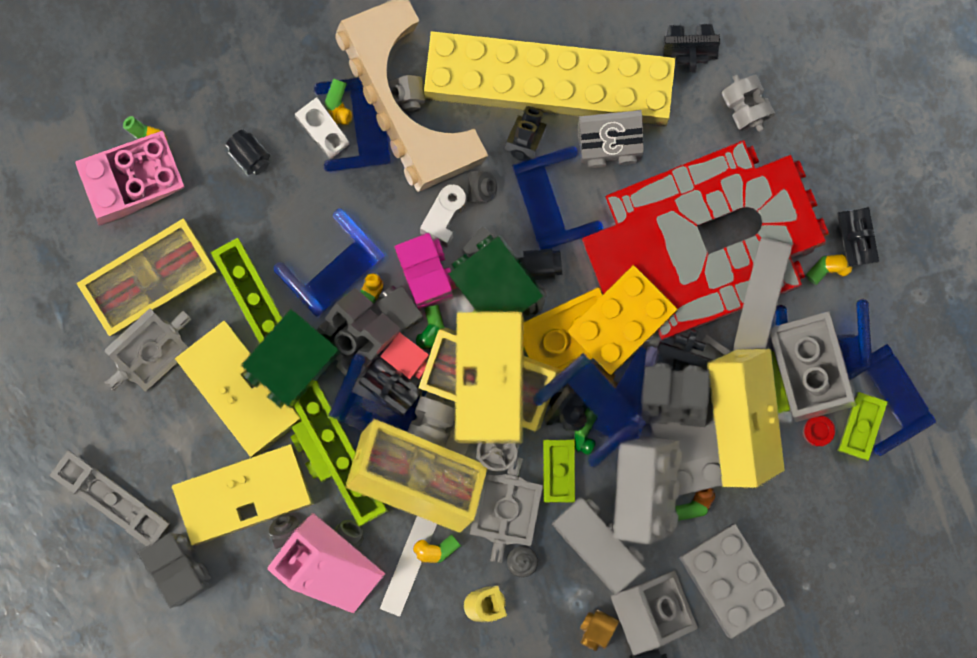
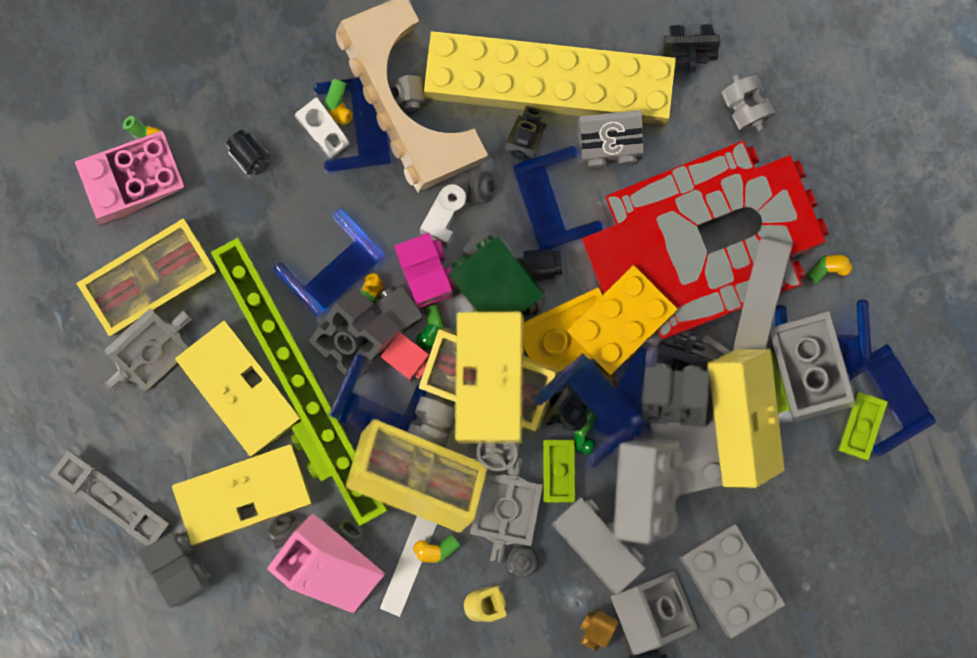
dark green brick [240,309,341,409] -> none
black hips [358,358,422,417] -> none
arm [675,488,715,521] -> none
red tile [803,415,835,447] -> none
black hips [837,207,879,268] -> none

